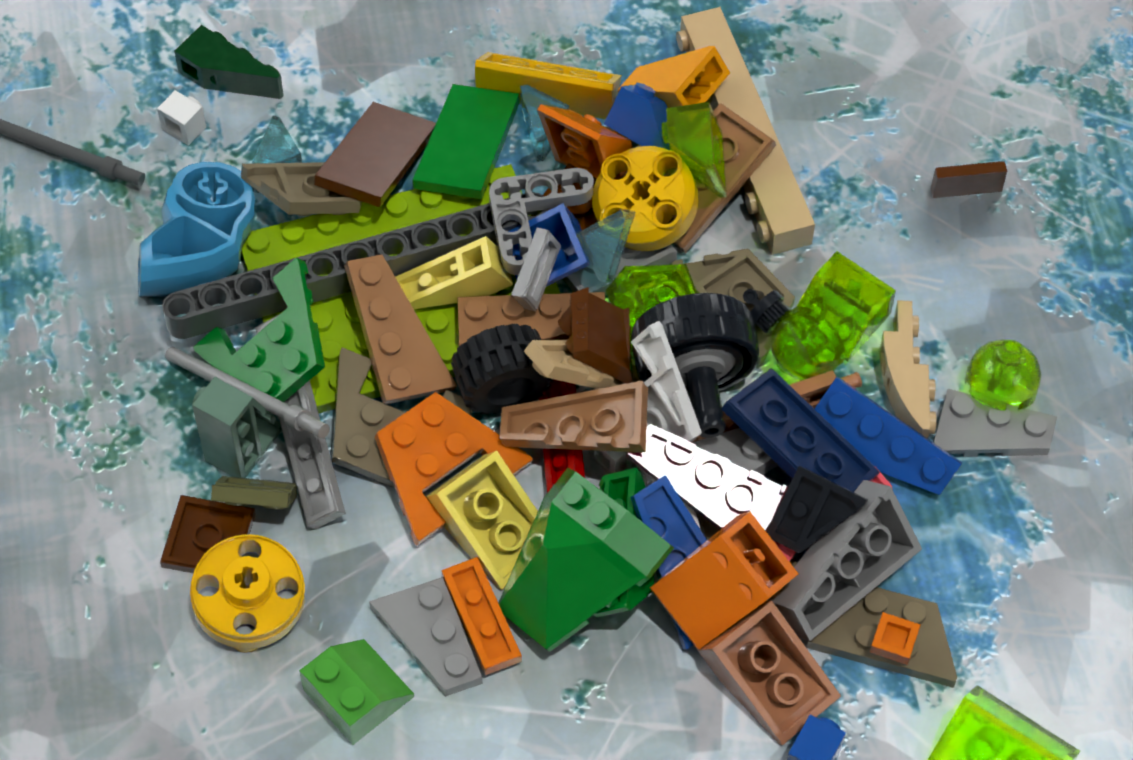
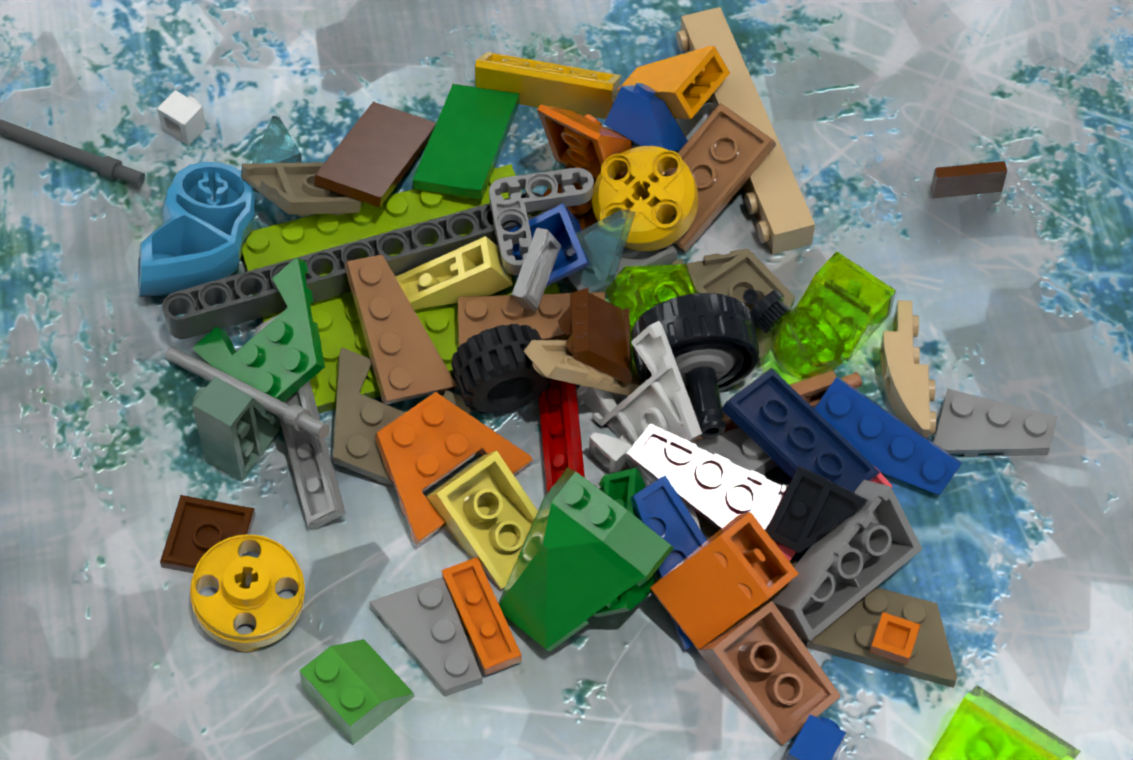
dark green slope [174,25,284,99] -> none
olive plate [211,476,297,509] -> none
medium nougat wing [499,380,648,453] -> none
clear light blue slope [520,85,569,162] -> none
clear neon green slope [662,102,727,198] -> none
clear neon green cylinder [964,339,1042,410] -> none

